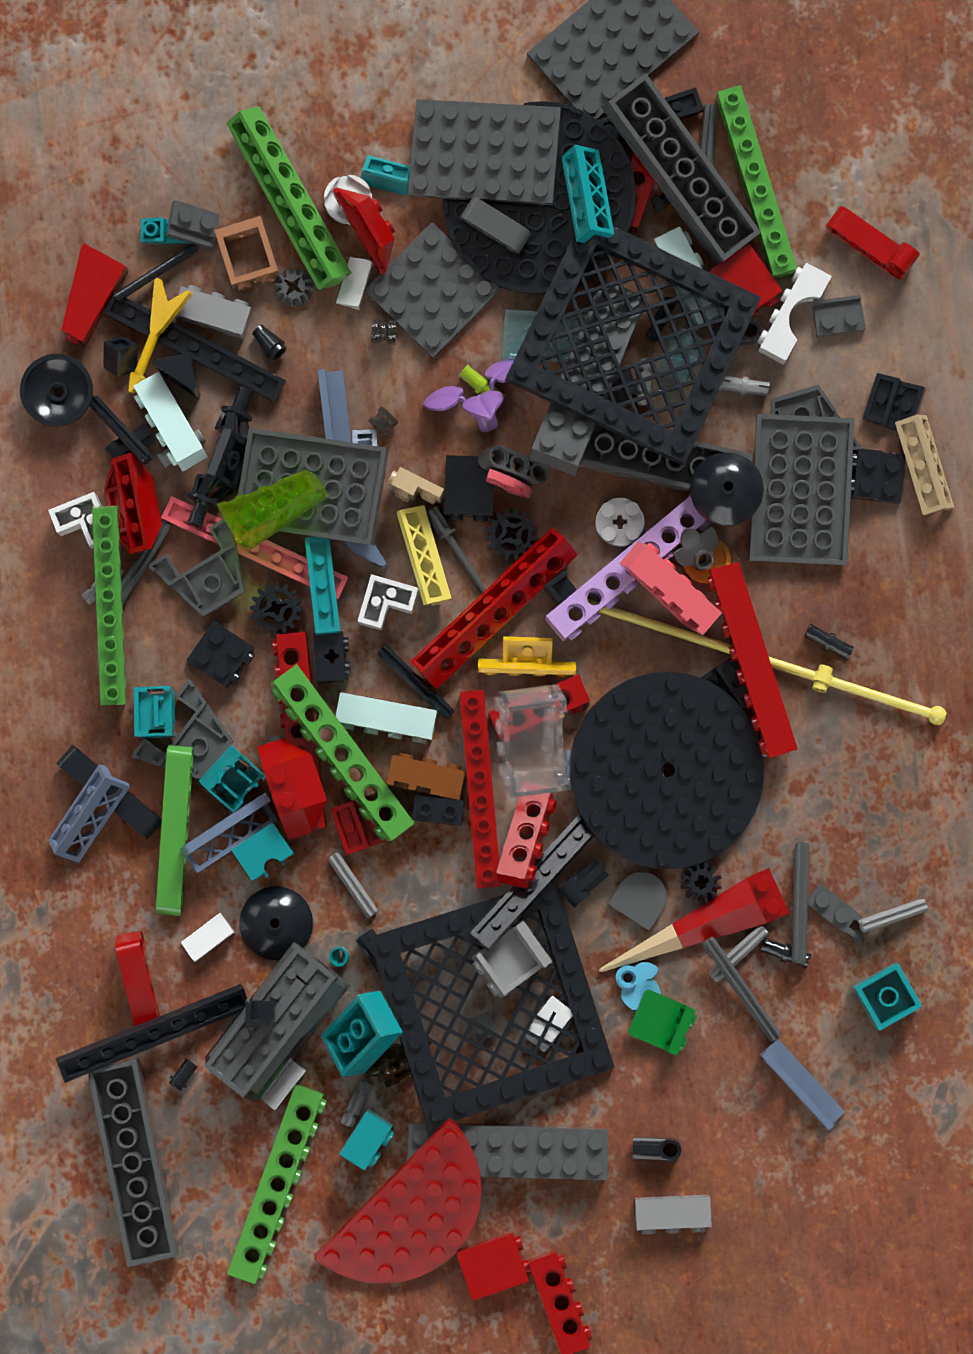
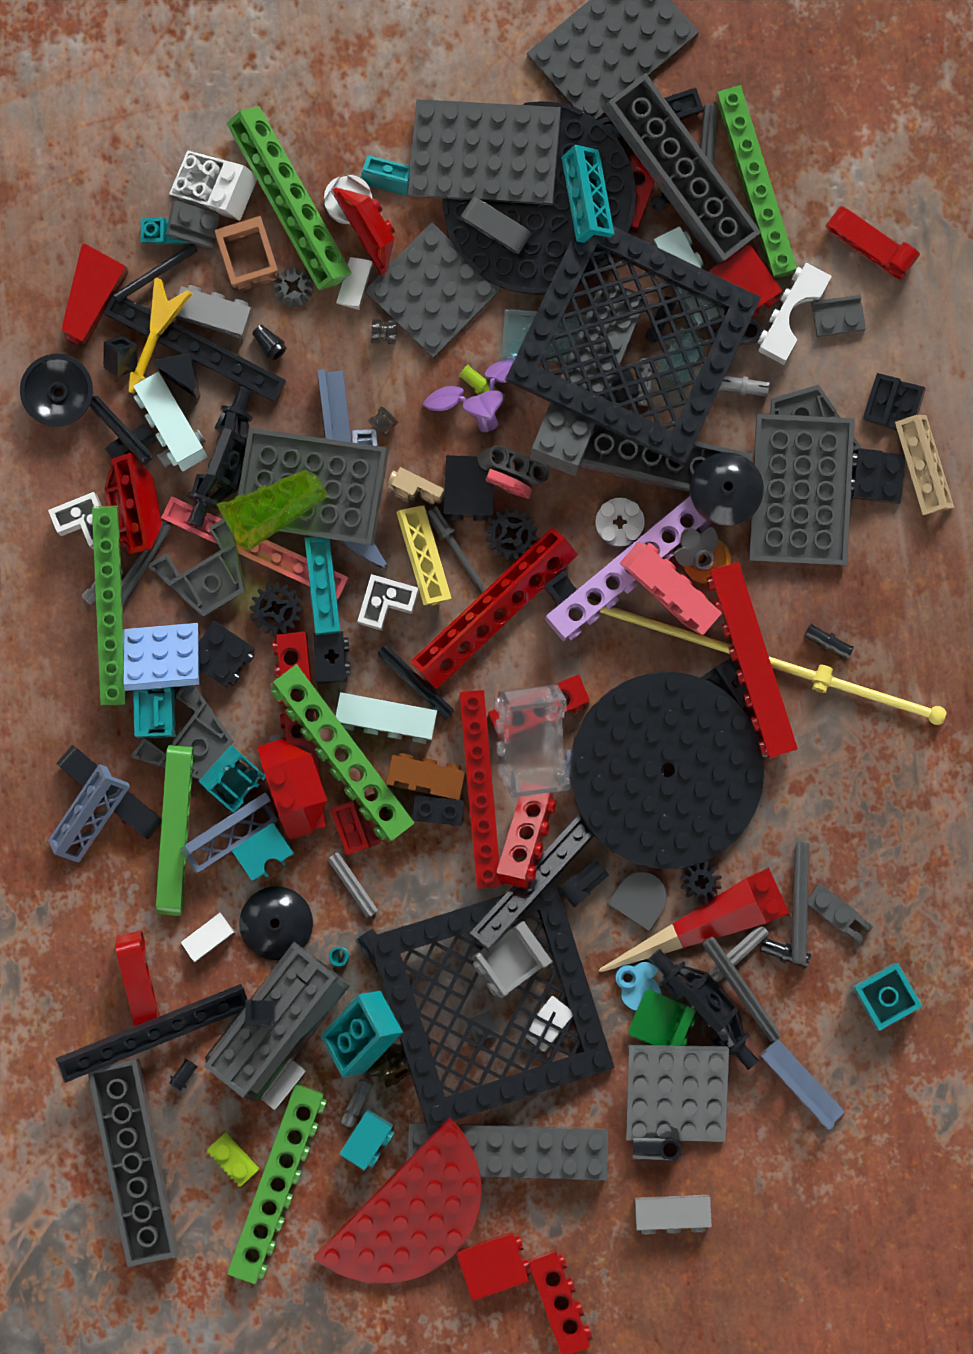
yellow bracket [478,637,576,678] -> none
light grey axle [858,899,928,932] -> none
none -> light blue plate [124,623,199,691]
none -> white slope [169,150,257,221]
none -> lime brick [207,1133,259,1186]
none -> dark grey plate [626,1045,729,1142]
none -> black plate [649,949,759,1070]

